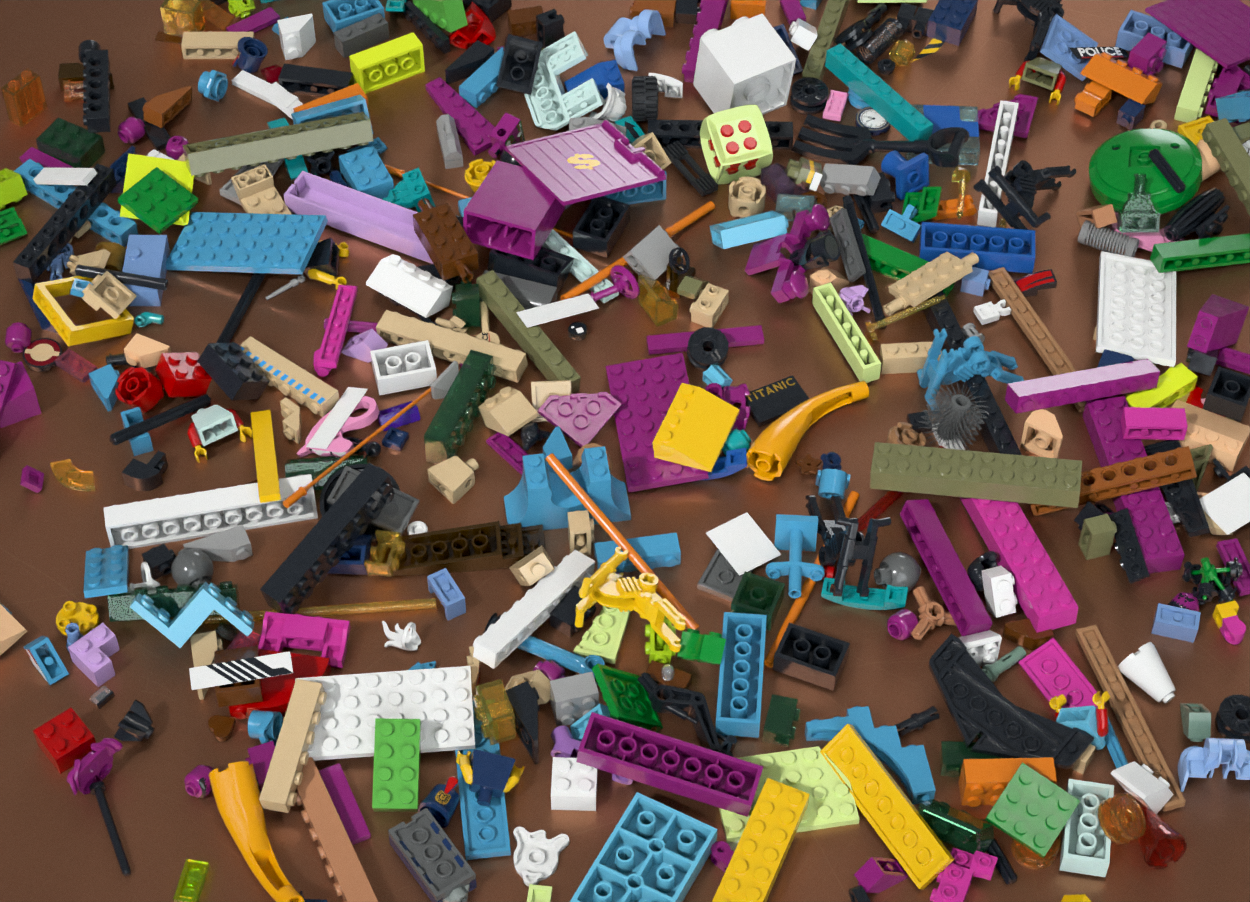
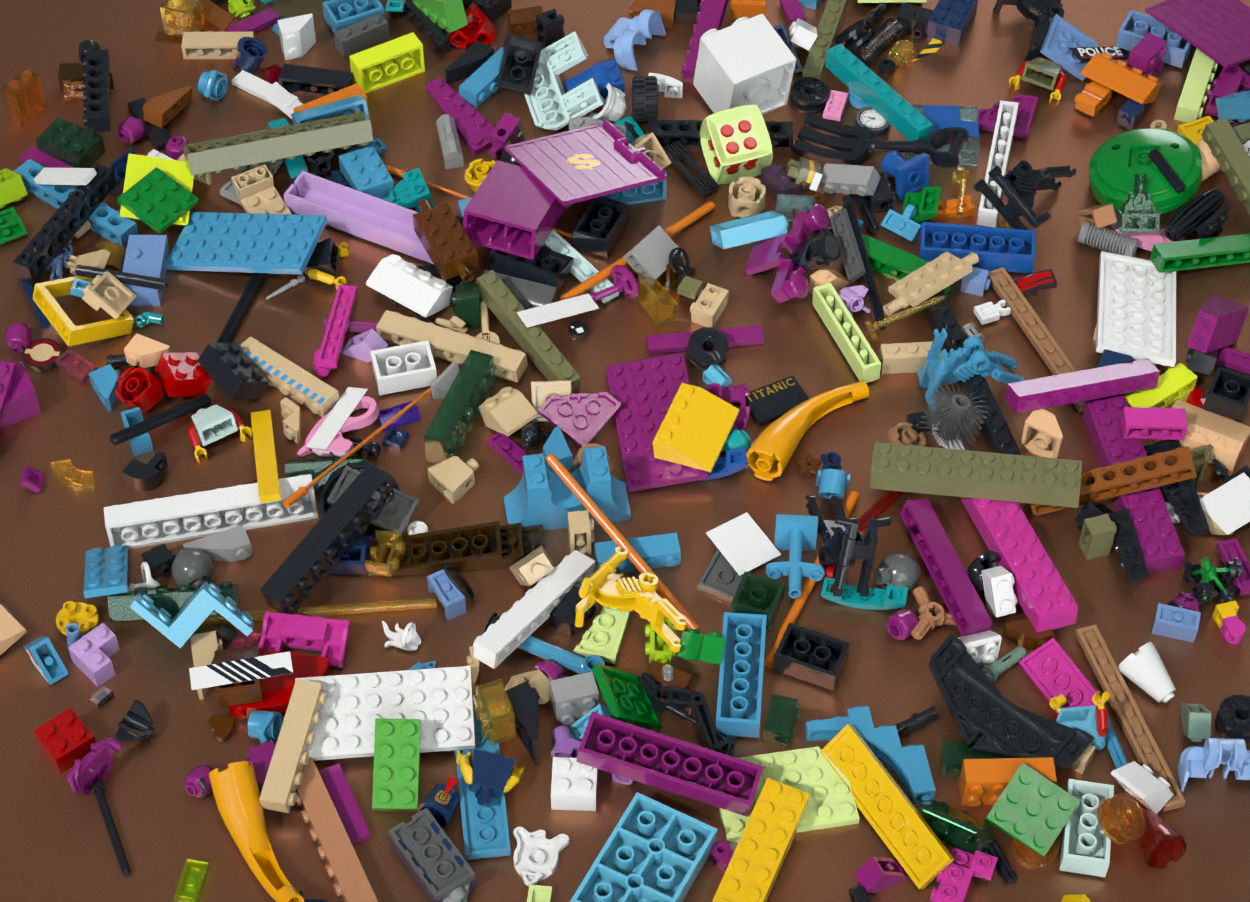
none -> black piece [443,564,474,599]

